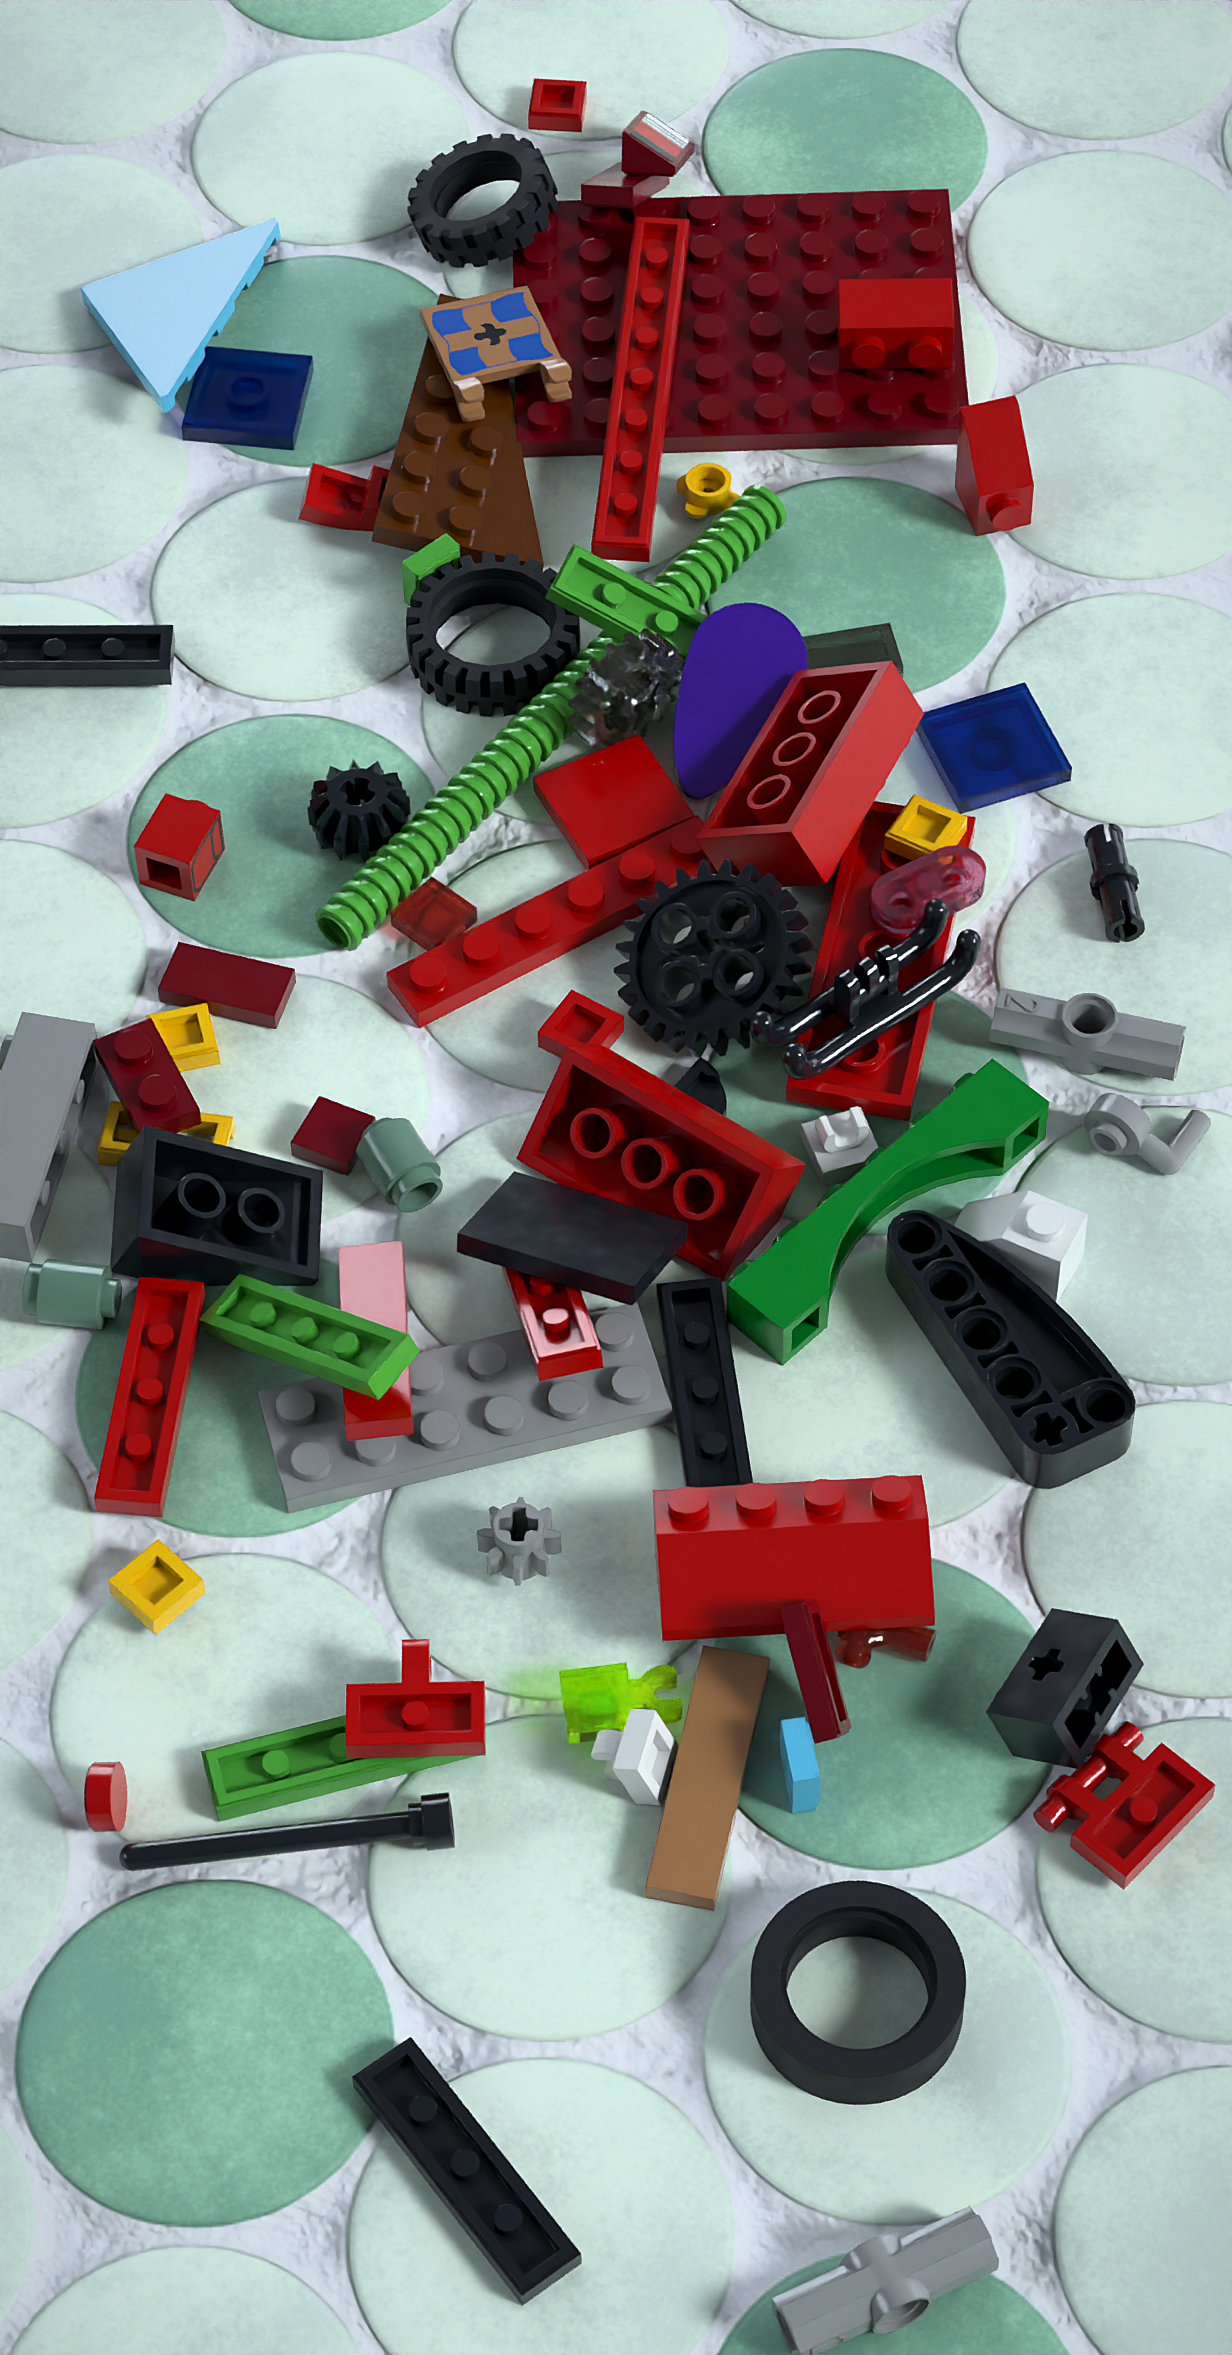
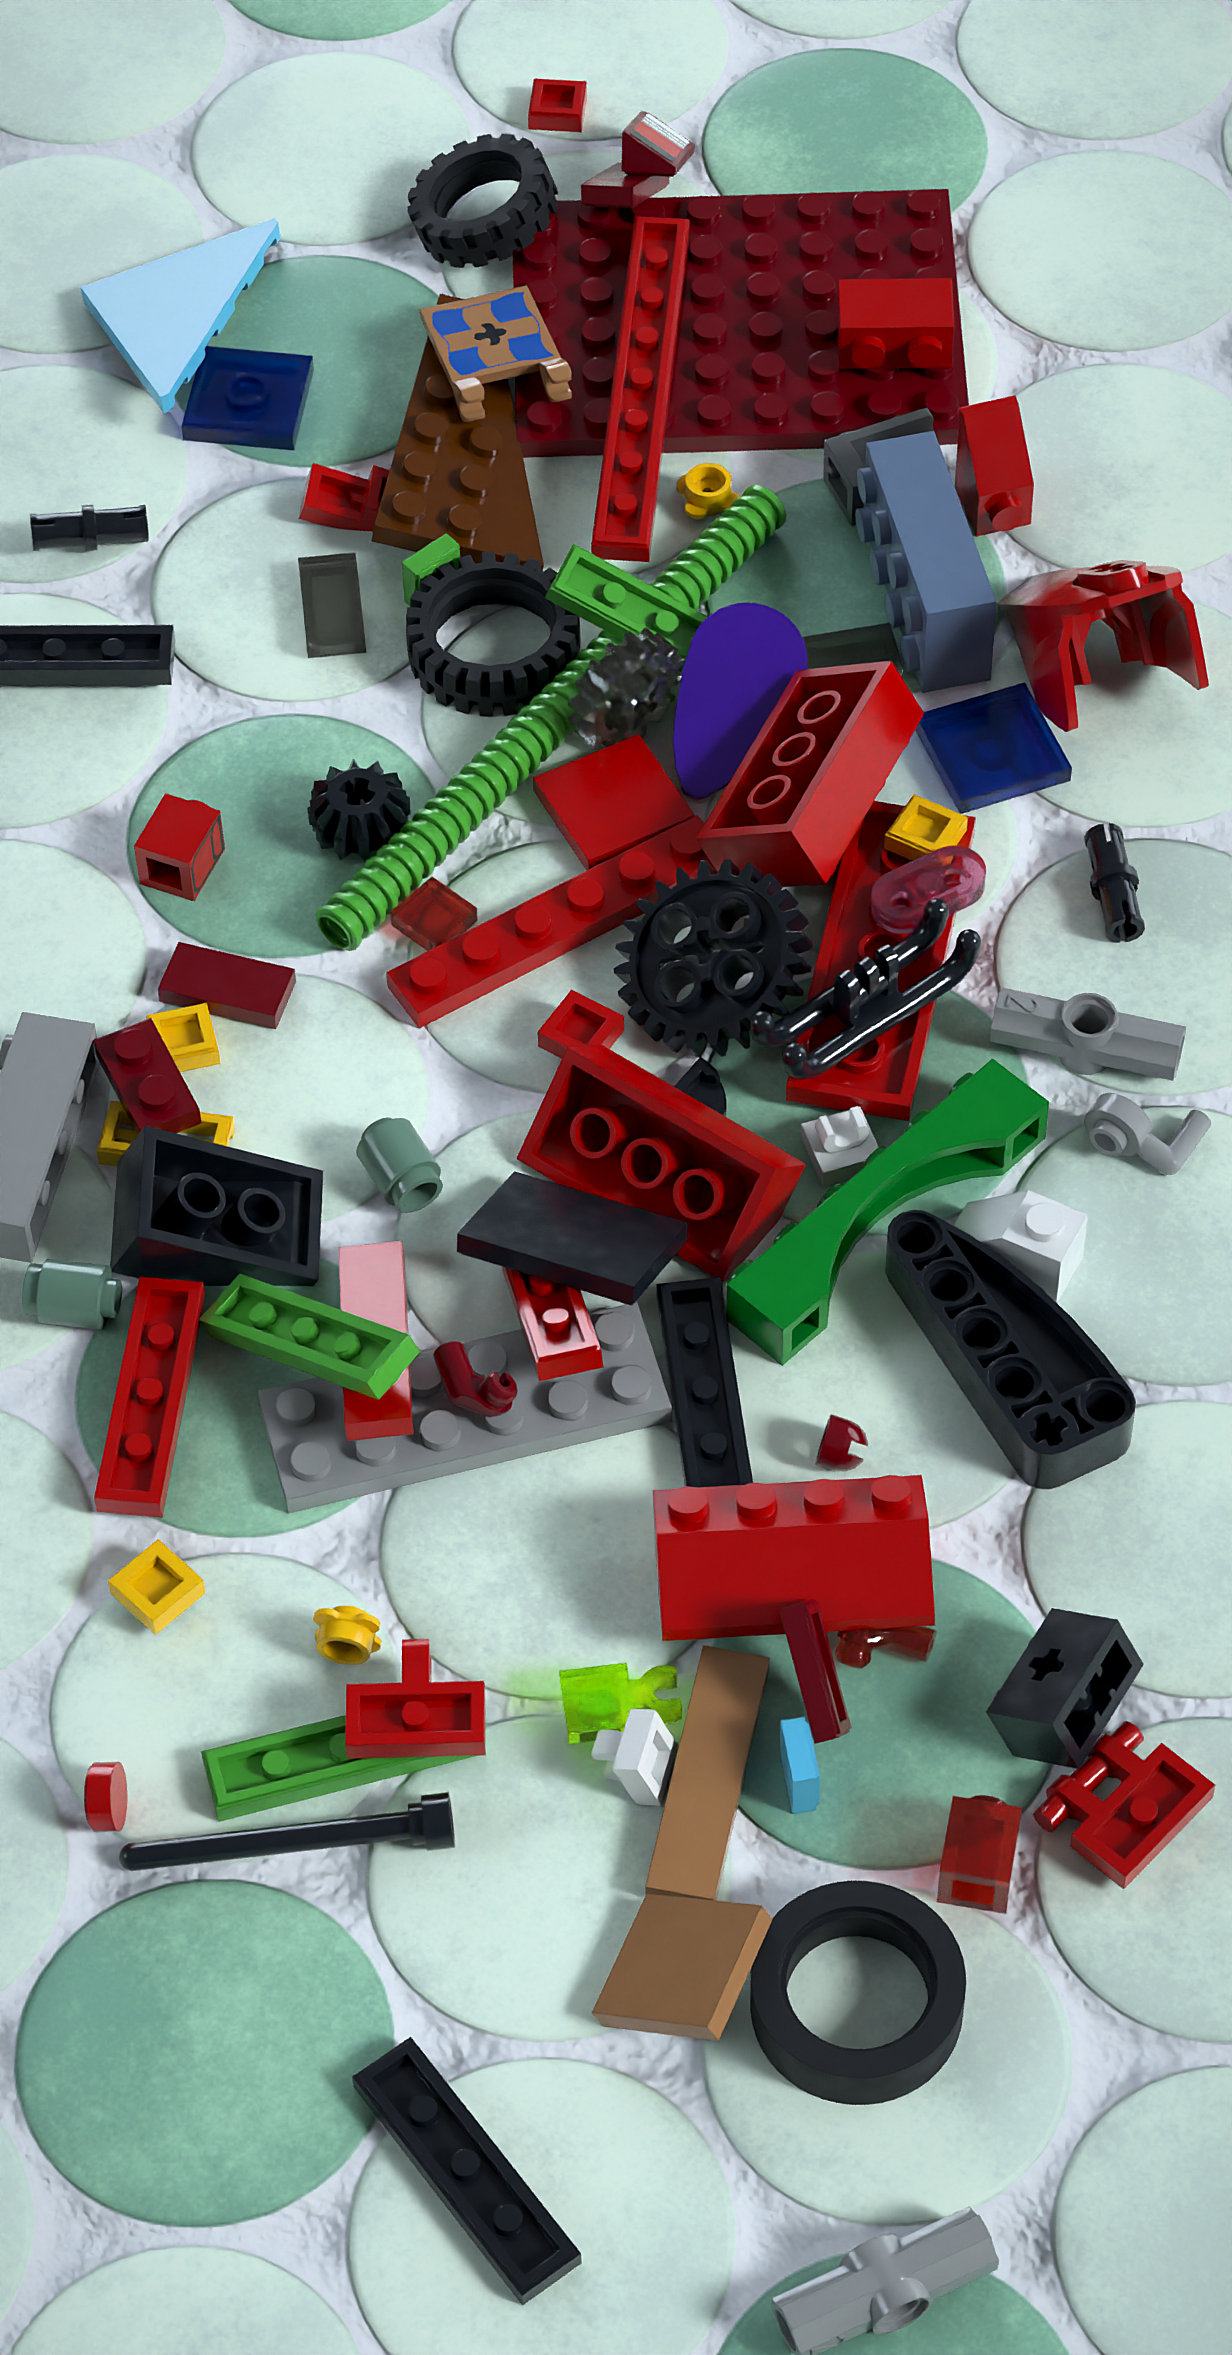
dark red tile [290,1096,376,1176] -> none
light grey gear [477,1497,562,1586] -> none
none -> black pin [30,504,149,551]
none -> clear smoke tile [298,552,366,658]
none -> yellow plate [313,1605,382,1665]
none -> dark red arm [433,1341,518,1418]
none -> medium nougat tile [592,1893,773,2041]
none -> dark red hinge [815,1414,868,1472]
none -> dark grey bracket [823,408,933,527]
none -> sand blue brick [855,431,997,693]
none -> clear red brick [937,1795,1022,1914]
none -> red piece [997,560,1209,732]

